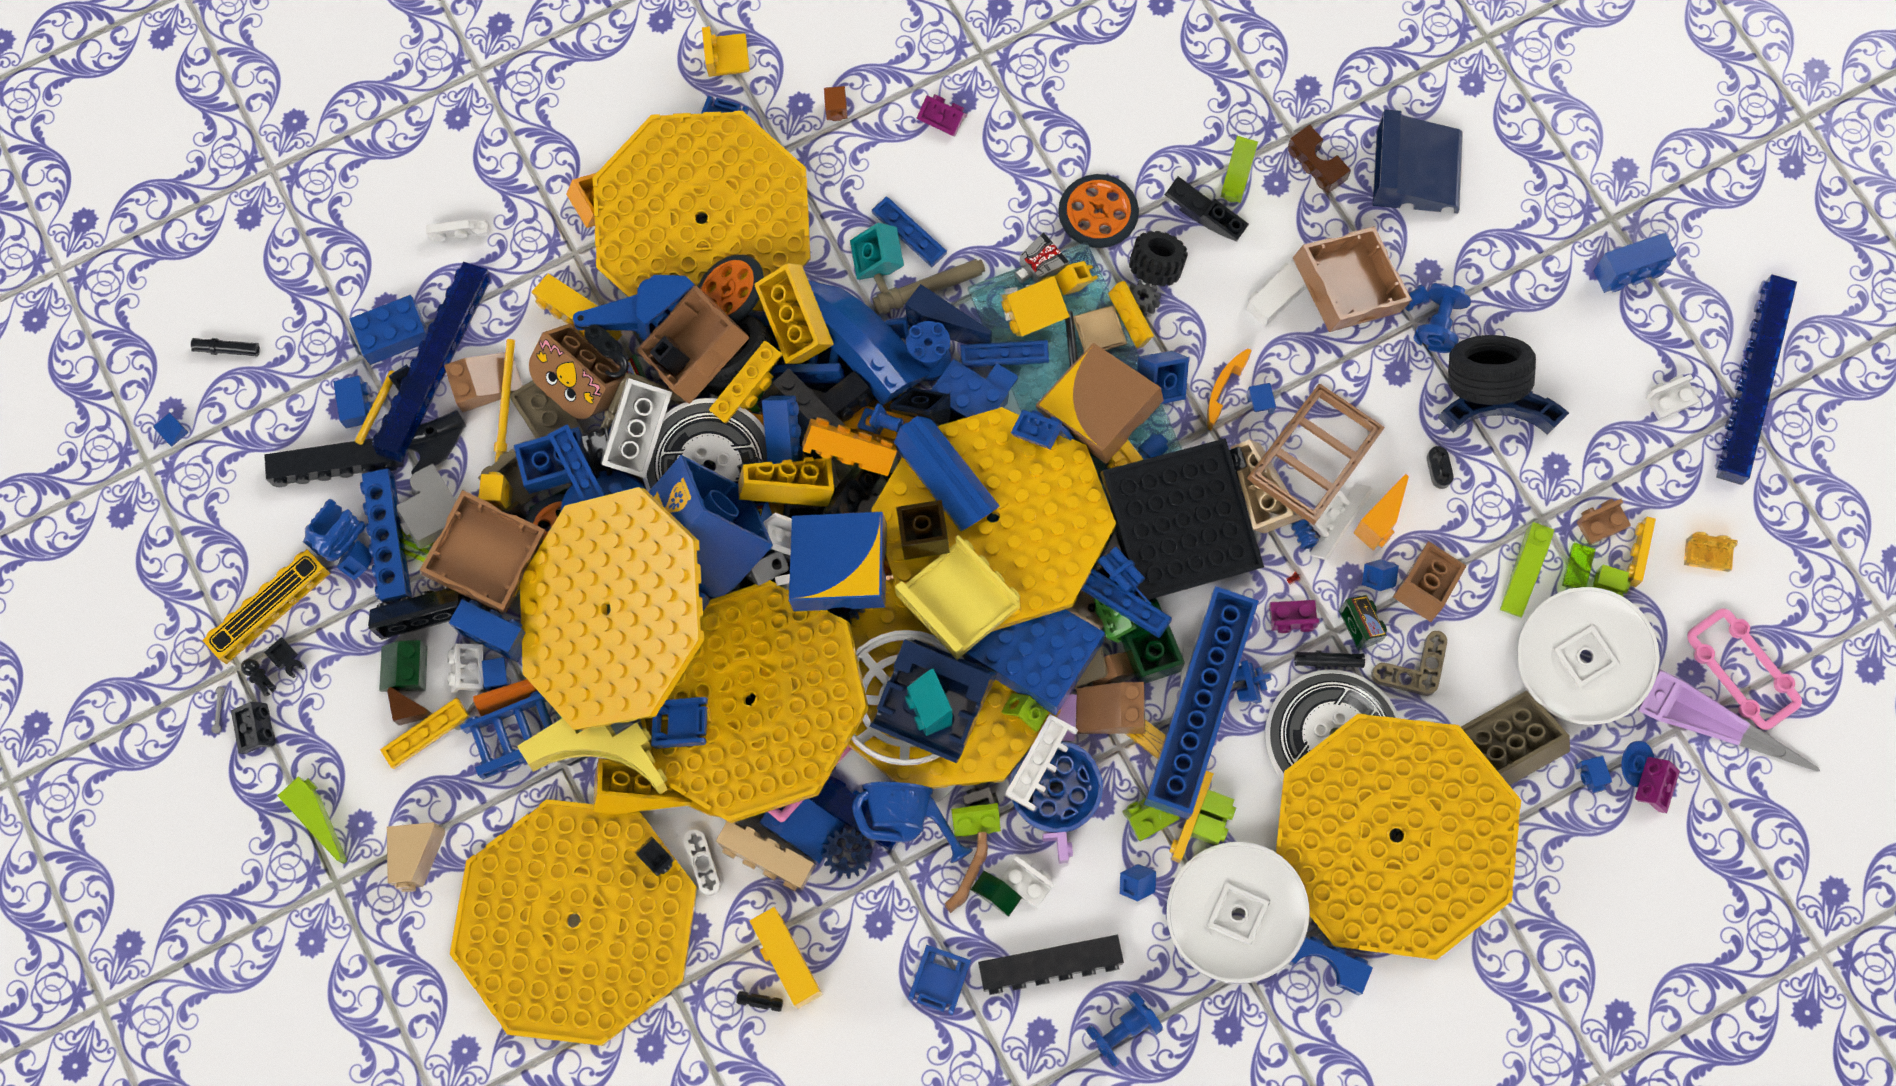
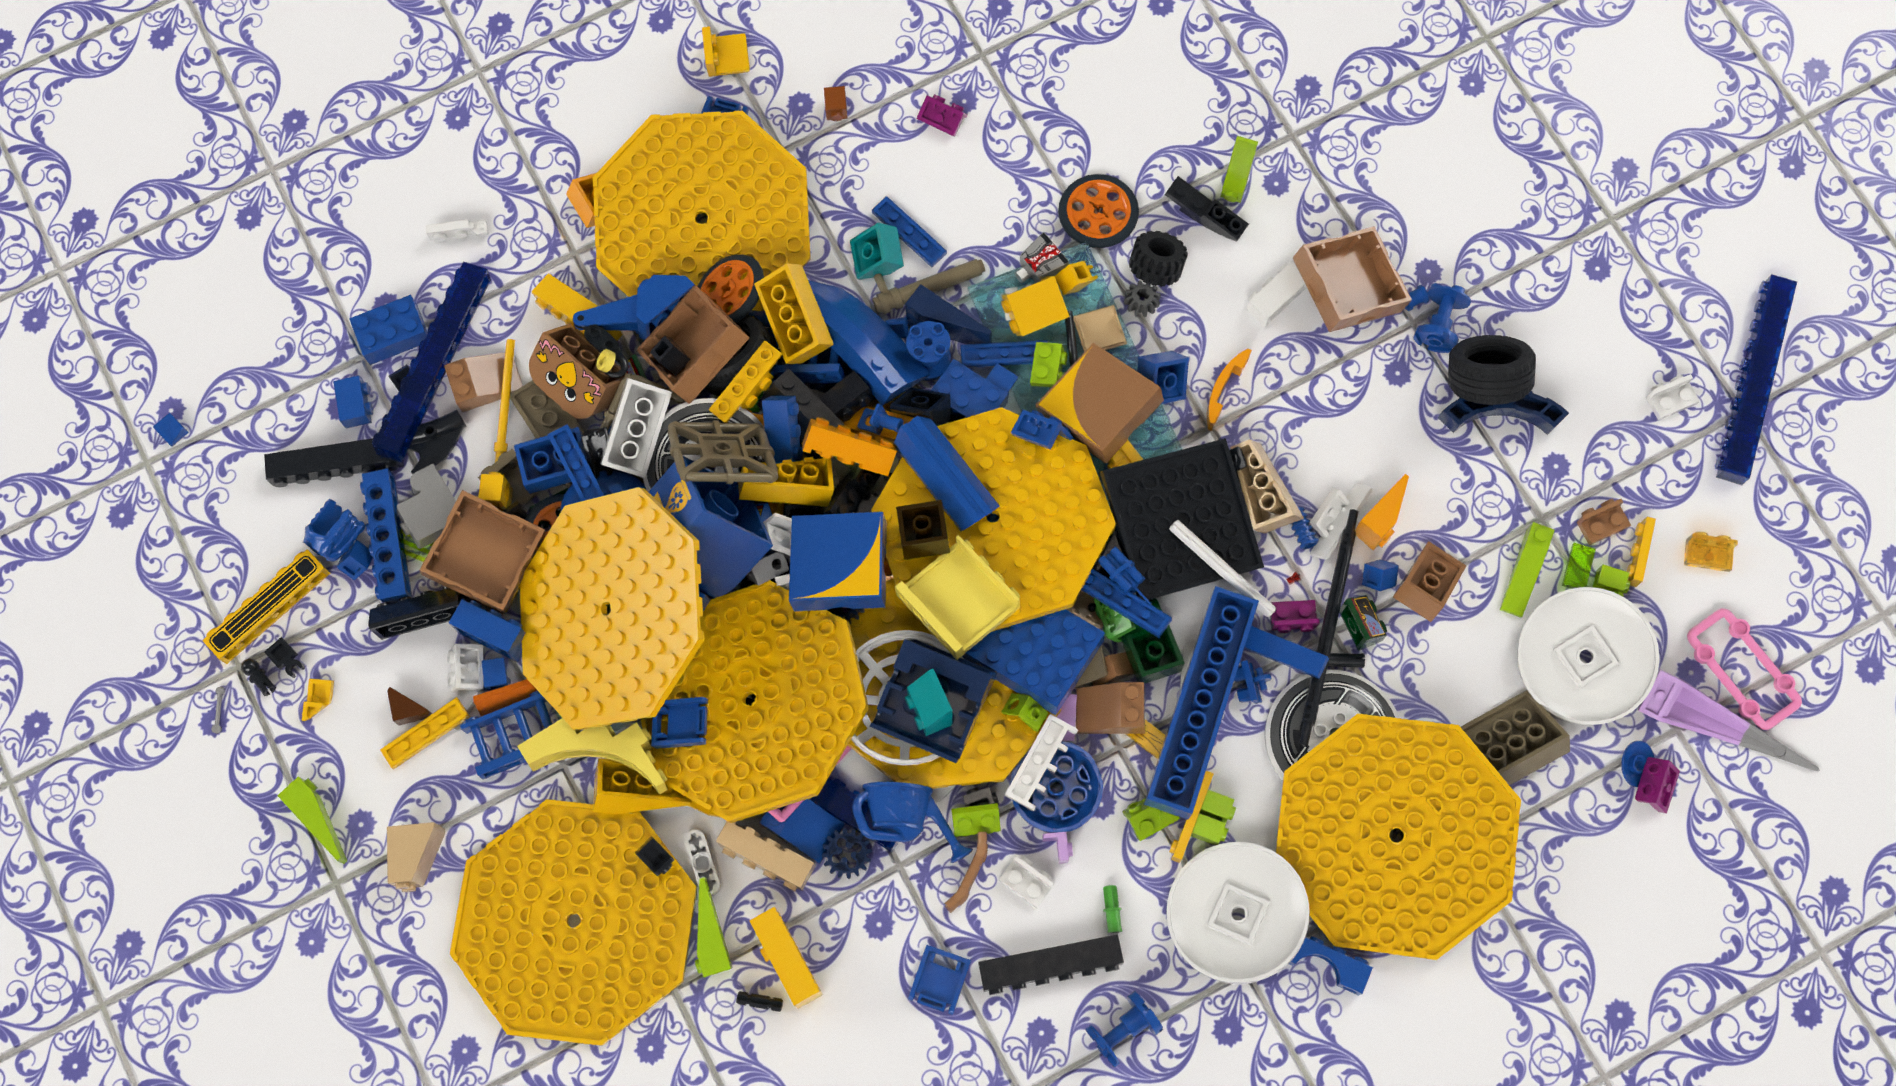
black pin [191,338,260,357] -> none
black bracket [231,702,275,754] -> none
yellow bar [355,370,395,445] -> none
dark green slope [379,640,428,692] -> none
dark green slope [970,871,1022,917] -> none
yellow plate [1108,281,1154,349] -> none
blue panel [1119,864,1156,902] -> none
blue brick [1137,433,1169,460] -> none
blue panel [1246,383,1276,415] -> none
medium nougat door [1247,384,1385,525] -> none
reddish brown arch [1287,125,1351,194] -> none
dark tan beam [1371,631,1447,696] -> none
dark blue panel [1372,109,1463,214] -> none
black beam [1426,446,1454,489] -> none
blue brick [1575,755,1612,794] -> none
blue brick [1593,232,1677,293] -> none
none -> yellow slope [302,678,334,721]
none -> light yellow tile [596,349,616,373]
none -> dark tan plate [668,421,778,484]
none -> lime slope [695,877,733,977]
none -> lime bracket [1030,342,1068,387]
none -> bright green axle [1103,885,1122,933]
none -> white axle [1169,520,1276,617]
none -> blue tile [1244,626,1329,679]
none -> black axle [1299,509,1359,747]

